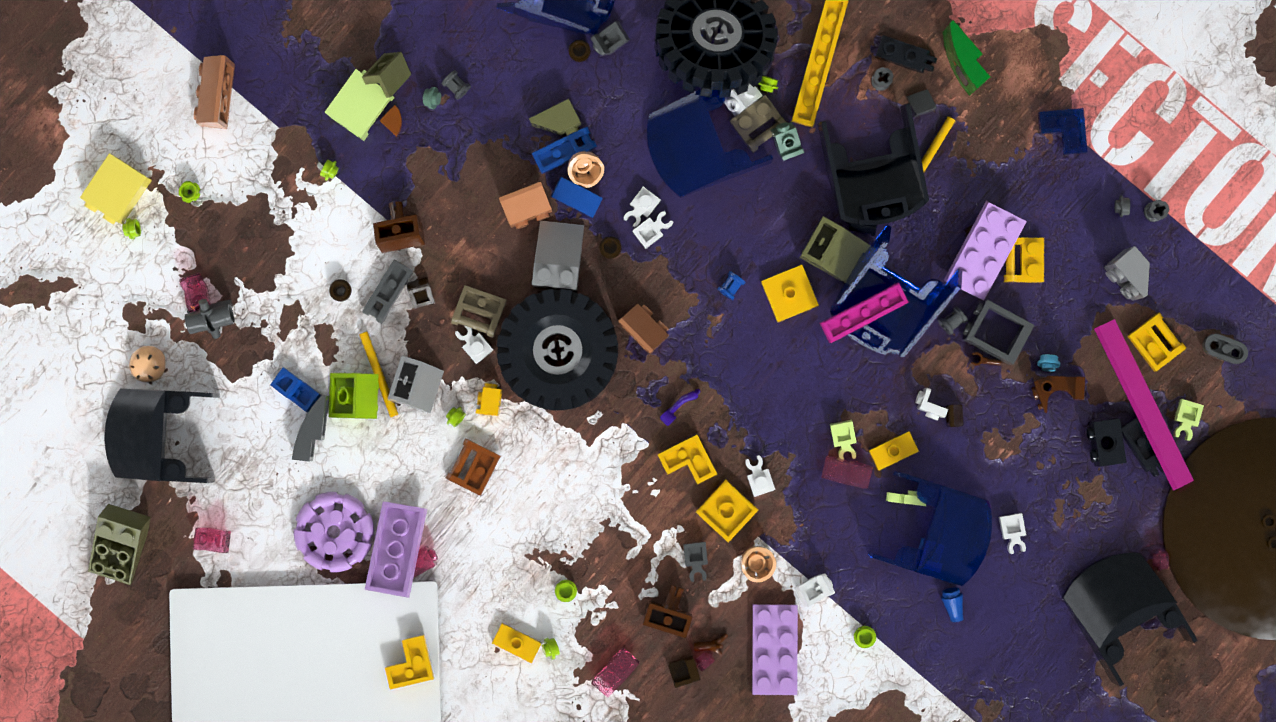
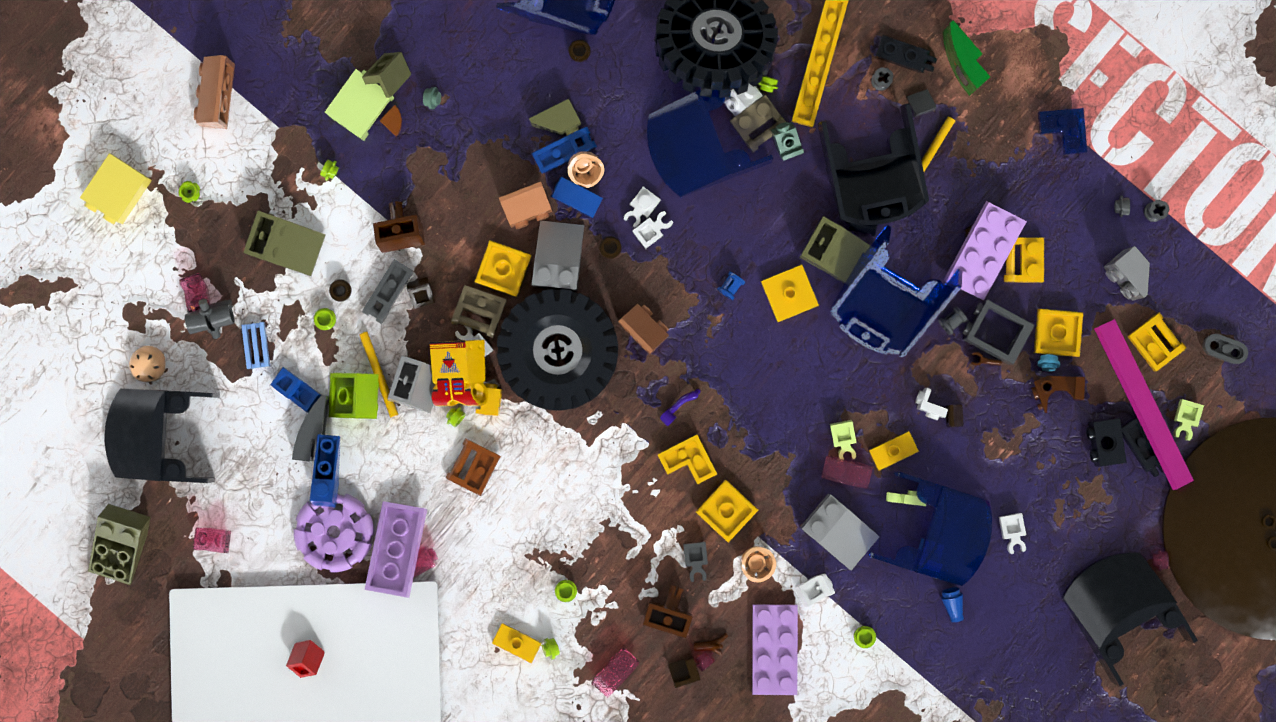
lime plate [122,218,141,240] -> none
yellow plate [385,634,435,690] -> none
dark grey bush [441,70,471,100] -> none
dark grey bracket [590,21,630,56] -> none
white plate [745,455,775,497] -> none
dark pink tile [820,283,909,343] -> none
none -> light blue tile [241,322,270,369]
none -> olive slope [243,211,326,276]
none -> red panel [286,640,325,678]
none -> blue slope [310,434,340,507]
none -> lime plate [314,308,336,330]
none -> yellow piece [430,340,488,406]
none -> yellow plate [475,240,532,297]
none -> light grey slope [800,494,879,570]
none -> yellow plate [1034,309,1083,357]

